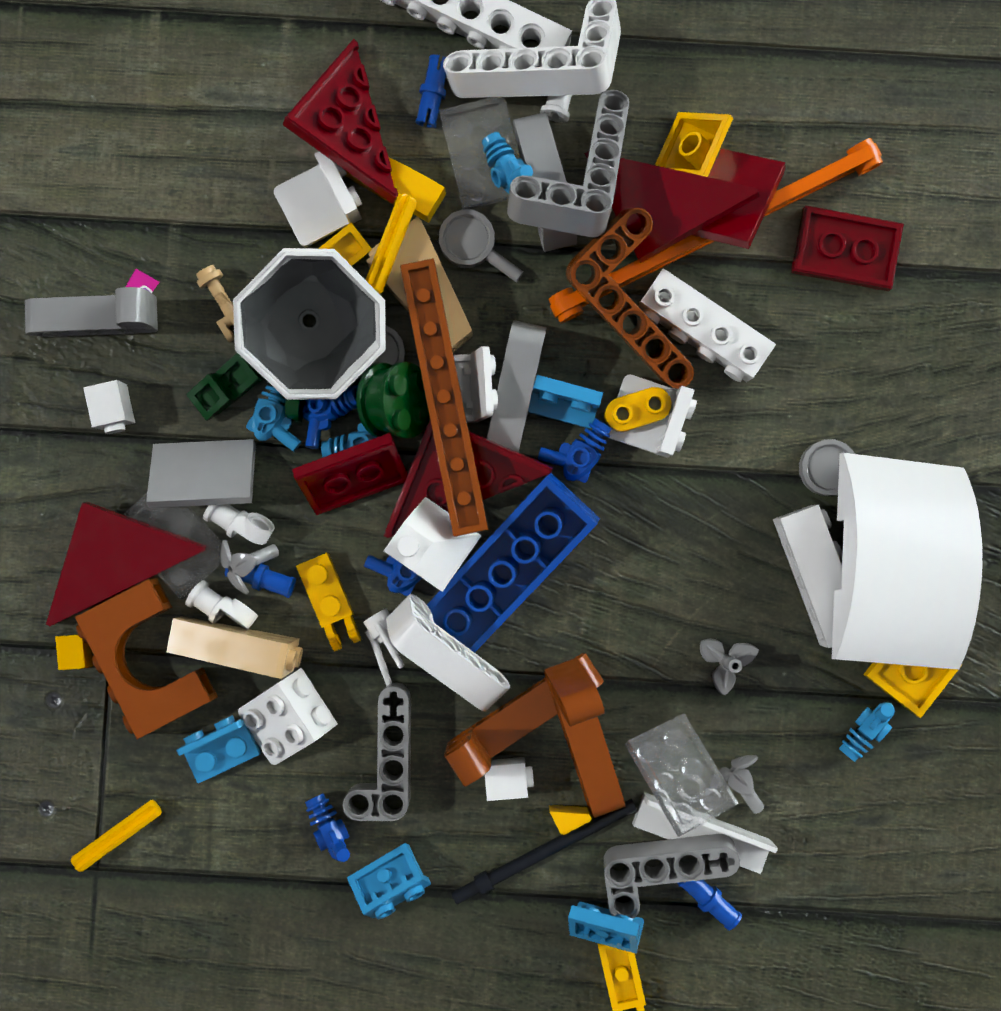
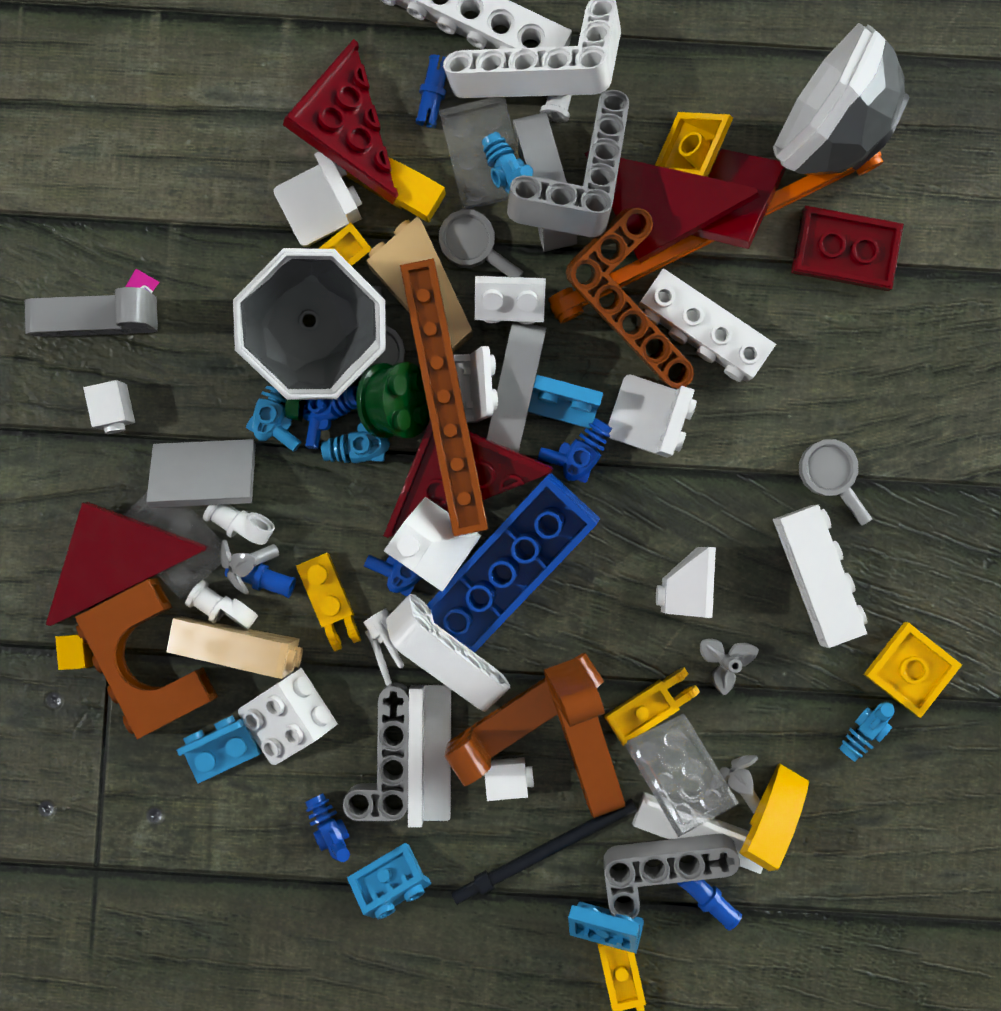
yellow axle [71,800,162,872] -> none
dark green slope [186,353,263,421] -> none
tan hinge [196,265,234,343] -> none
dark red tile [292,433,408,515] -> none
yellow axle [365,194,417,294] -> none
yellow slope [549,805,592,835] -> none
yellow plate [604,387,672,432] -> none
white slope [832,453,982,670] -> none
none -> white panel [408,685,451,827]
none -> white bracket [475,276,546,324]
none -> yellow hinge [604,667,700,746]
none -> white slope [656,547,716,618]
none -> yellow slope [739,764,809,871]
none -> rock [773,23,909,175]

